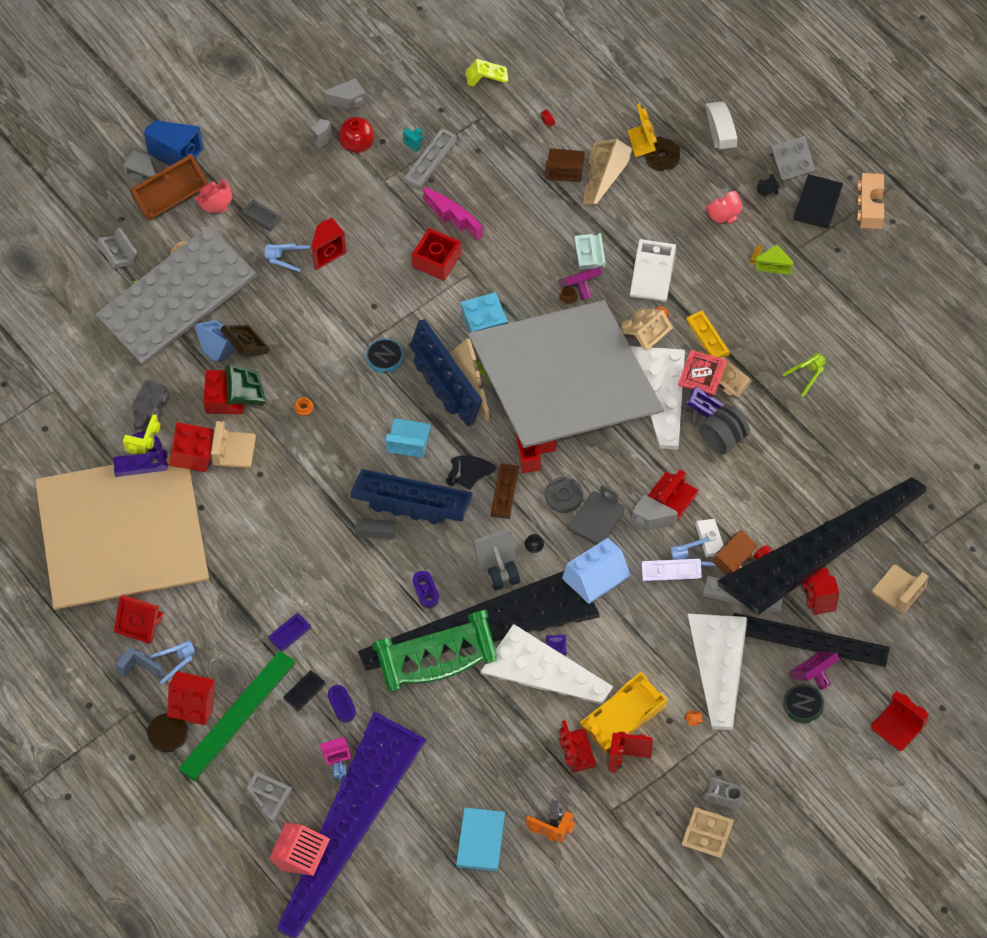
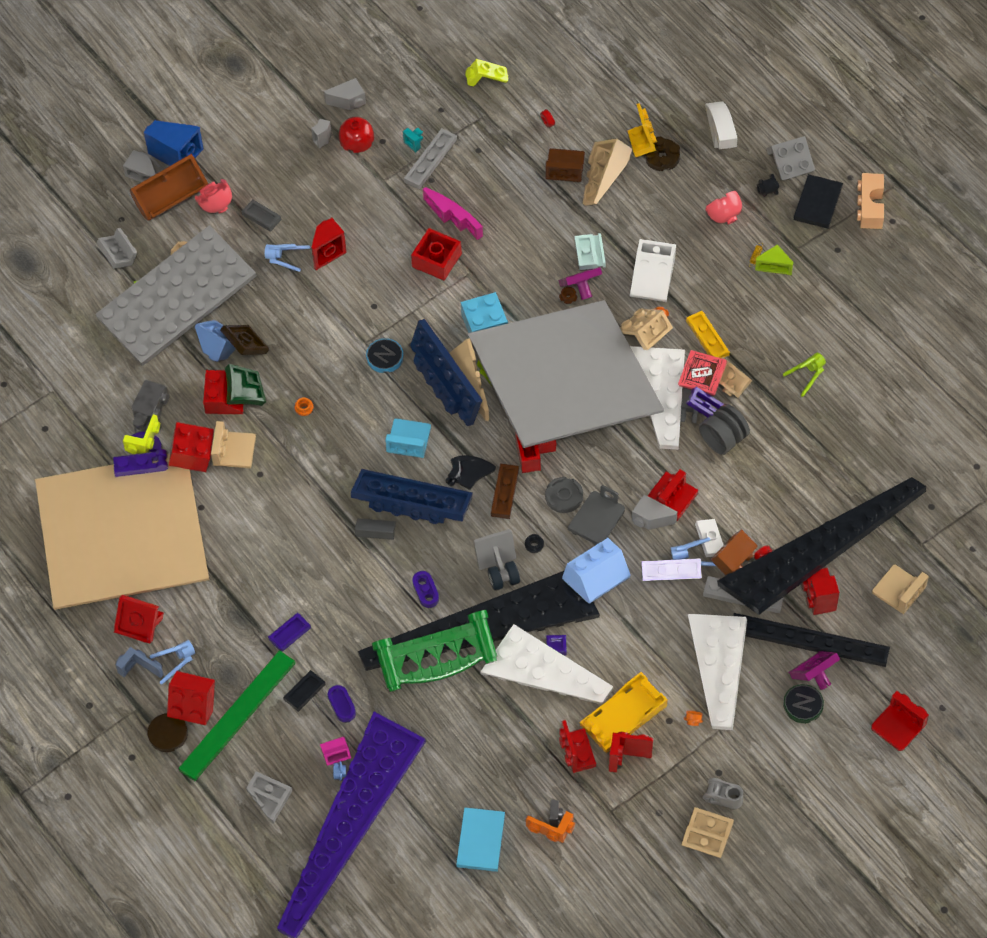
coral slope [269,823,330,876] -> none

